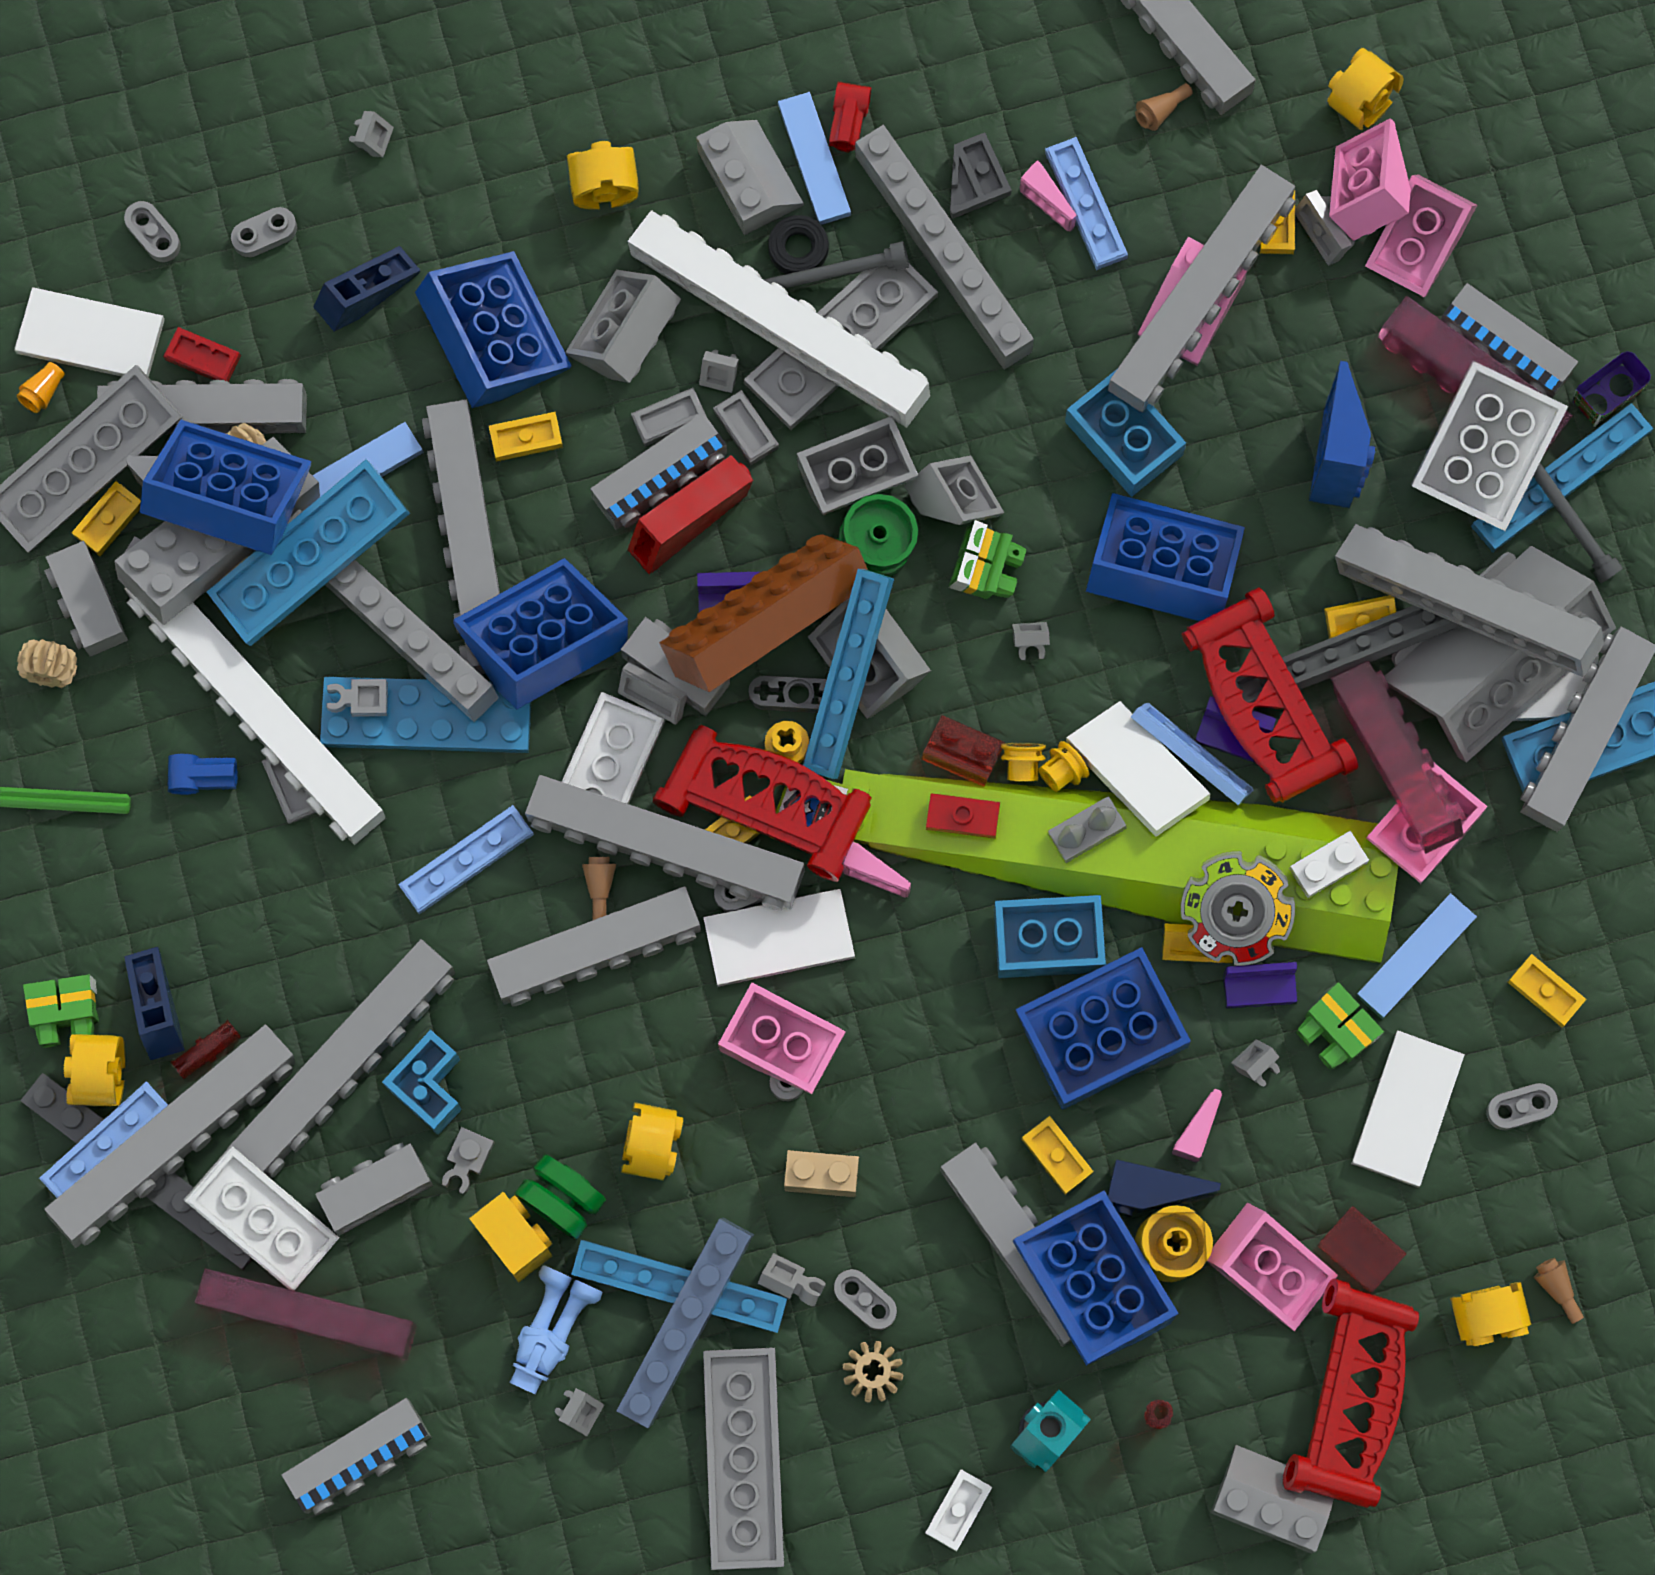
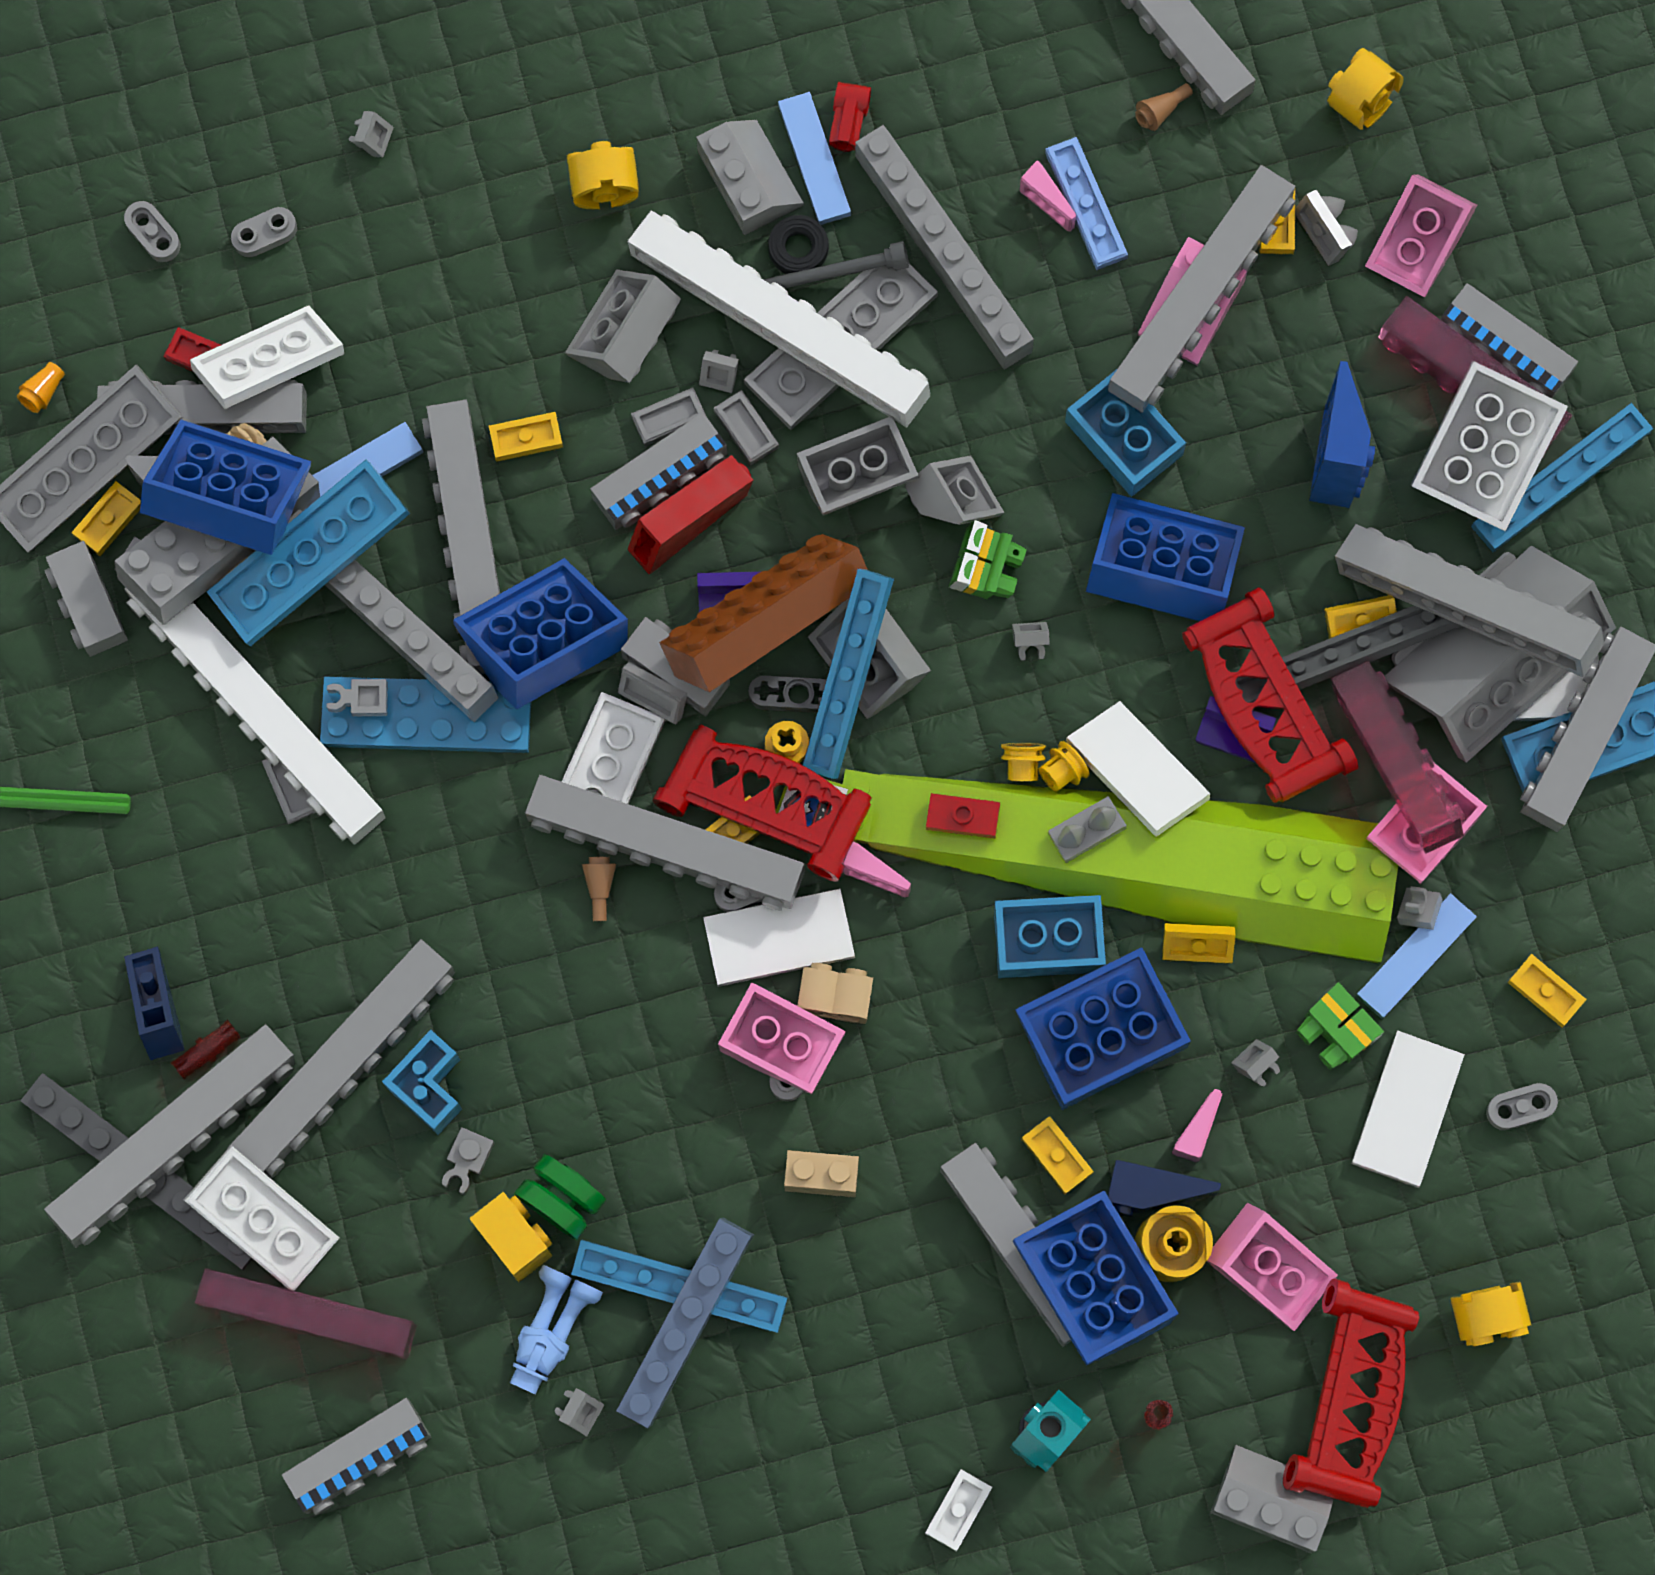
white tile [14,287,165,377] -> none
tan gear [17,639,77,688] -> none
bright green hips [23,974,99,1048] -> none
light blue tile [39,1081,168,1198] -> none
yellow brick [64,1034,126,1106] -> none
blue piece [168,754,238,795] -> none
dark blue slope [313,246,420,332] -> none
light grey brick [315,1143,434,1236] -> none
light blue tile [398,805,534,915] -> none
blue slope [415,251,572,408] -> none
light grey brick [487,886,701,1006] -> none
yellow brick [621,1102,683,1181] -> none
light grey plate [703,1348,784,1570] -> none
light grey plate [758,1253,826,1306] -> none
light grey plate [834,1269,897,1330] -> none
green wheel [837,494,918,577] -> none
tan gear [843,1341,903,1403] -> none
clear red plate [921,715,1005,787] -> none
dark grey wing [950,132,1012,219] -> none
light blue tile [1131,703,1253,805] -> none
light grey piece [1181,851,1295,966] -> none
dark purple panel [1223,962,1297,1009] -> none
white plate [1289,831,1369,898] -> none
clear red plate [1317,1206,1407,1293] -> none
bright pink slope [1329,118,1411,241] -> none
dark grey piece [1533,463,1623,584] -> none
medium nougat cone [1533,1258,1584,1324] -> none
dark purple piece [1573,351,1651,427] -> none
none -> white plate [190,305,344,409]
none -> tan brick [797,963,873,1024]
none -> light grey tile [1397,886,1443,930]

